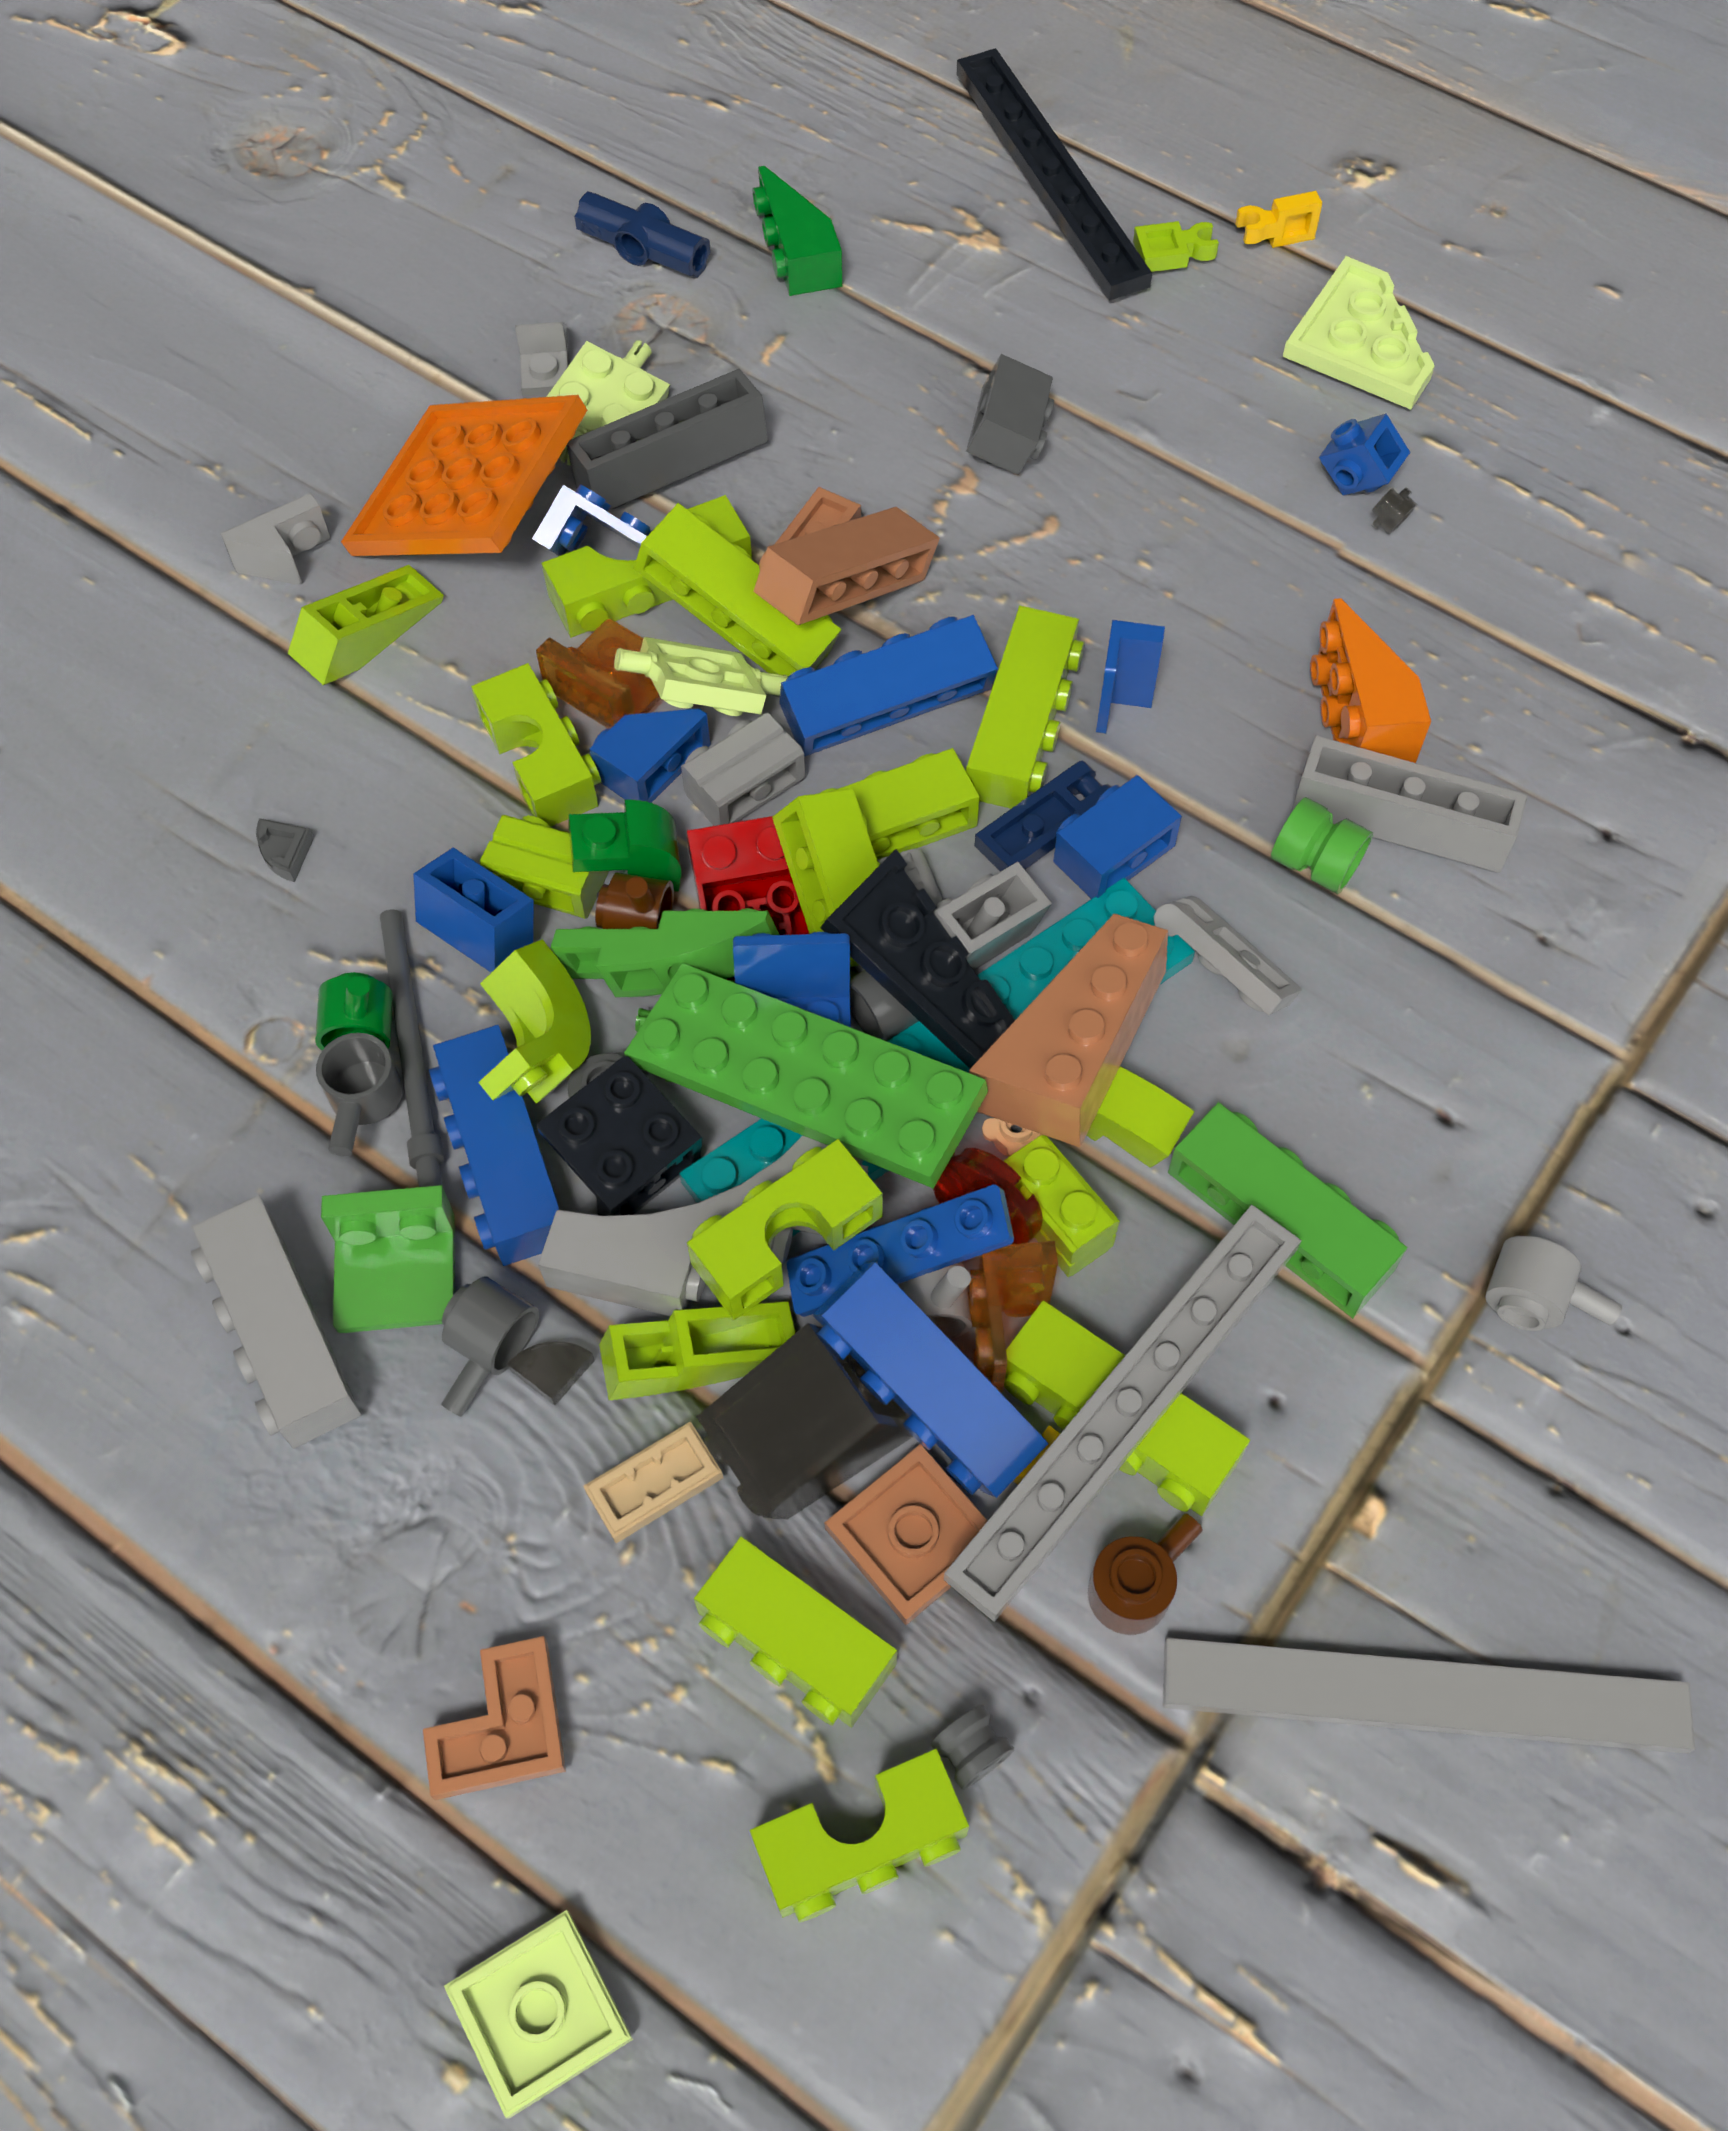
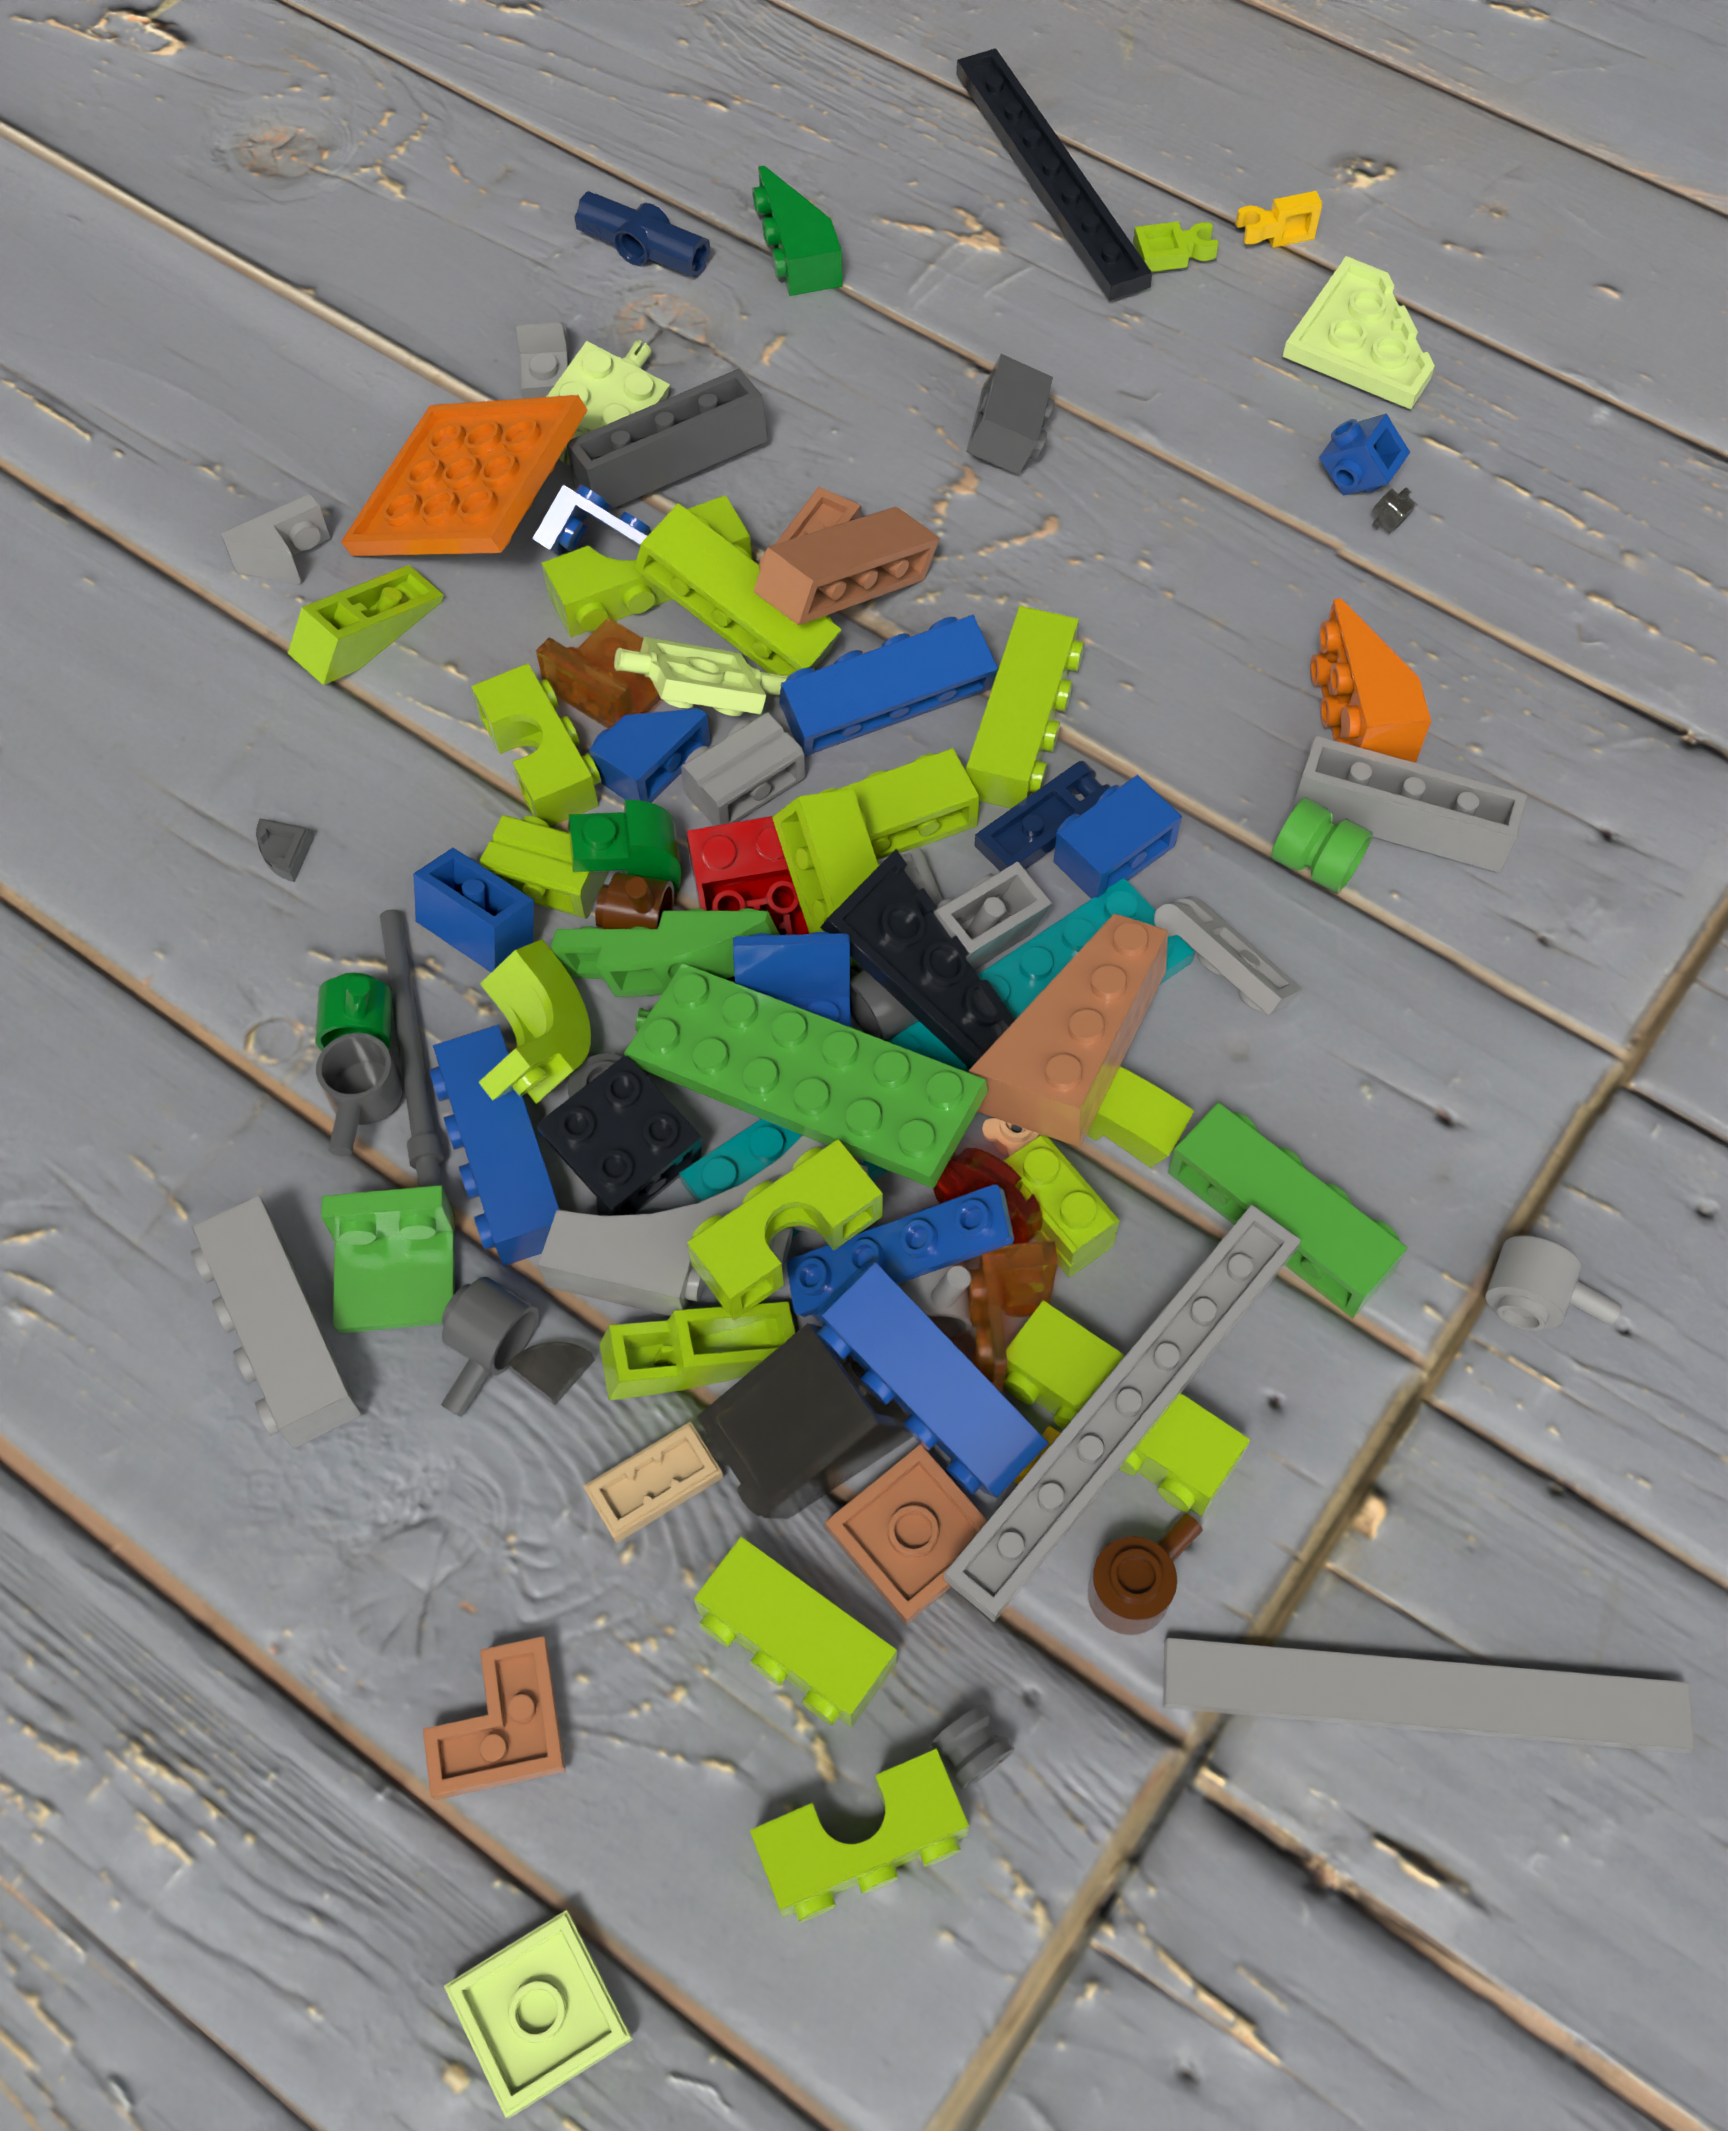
blue panel [1096,620,1165,734] -> none

